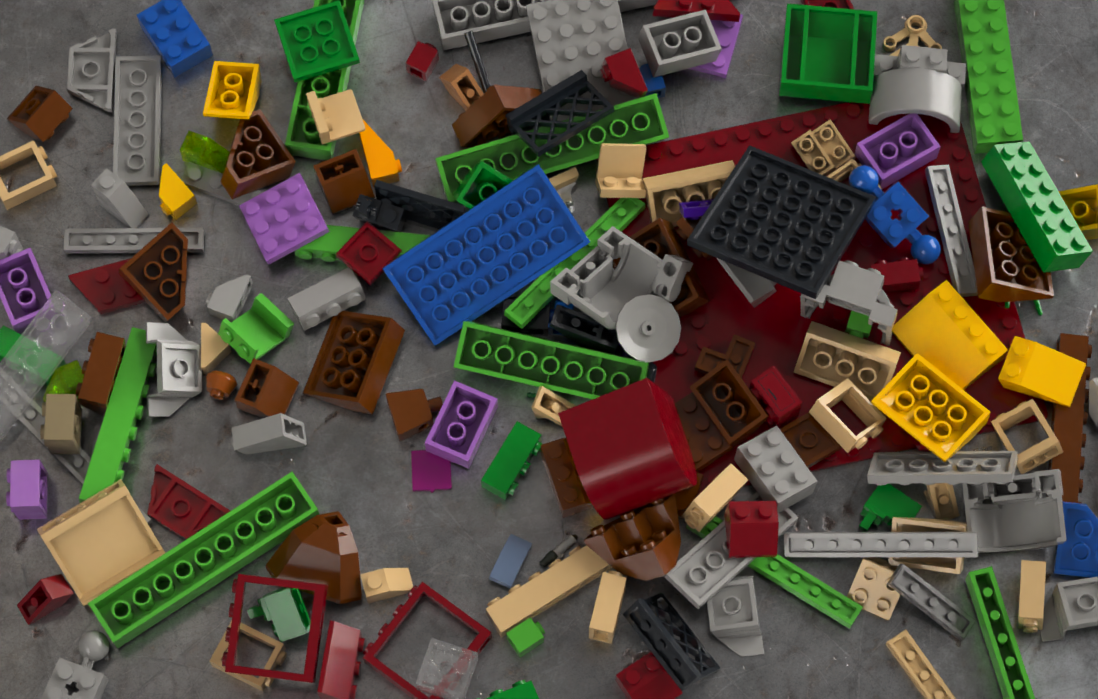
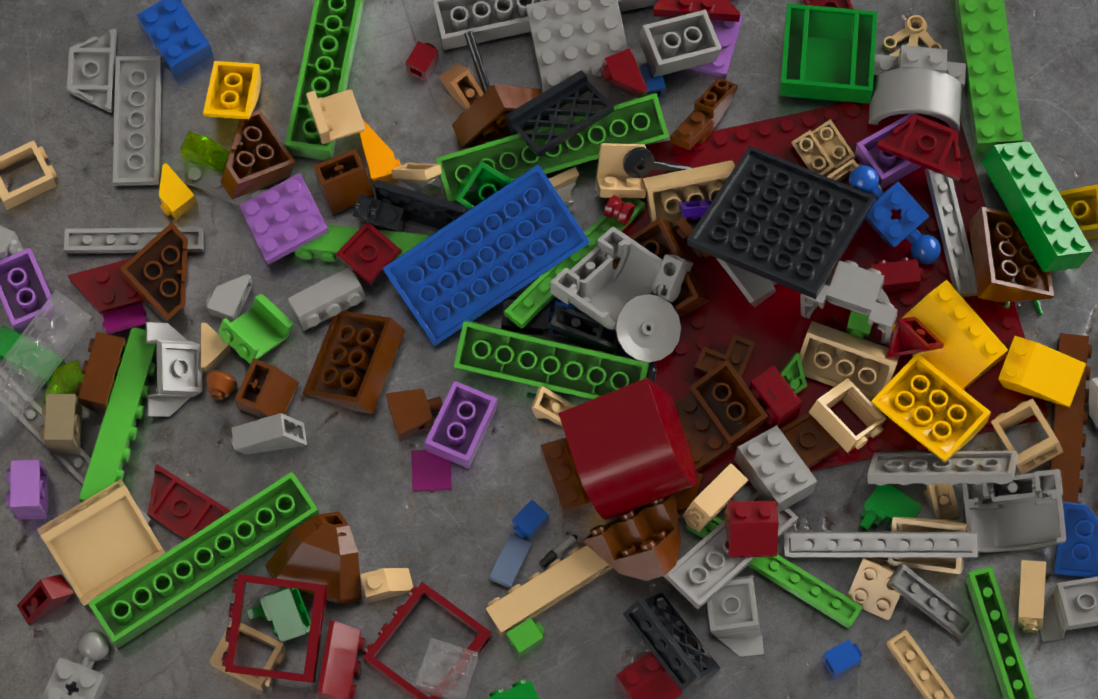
reddish brown slope [7,86,73,142] -> none
light grey slope [91,168,149,228] -> none
green plate [274,0,360,83] -> none
green brick [481,421,542,500] -> none
tan window [589,571,626,644] -> none
none -> magenta piece [102,303,147,334]
none -> tan piece [391,163,442,196]
none -> blue brick [512,500,549,541]
none -> dark red wheel [603,195,635,226]
none -> black piece [623,147,692,178]
none -> reddish brown slope [670,77,738,150]
none -> bright green piece [780,352,807,394]
none -> blue brick [822,639,862,679]
none -> dark red wing [876,114,962,181]
none -> dark red slope [886,317,944,358]

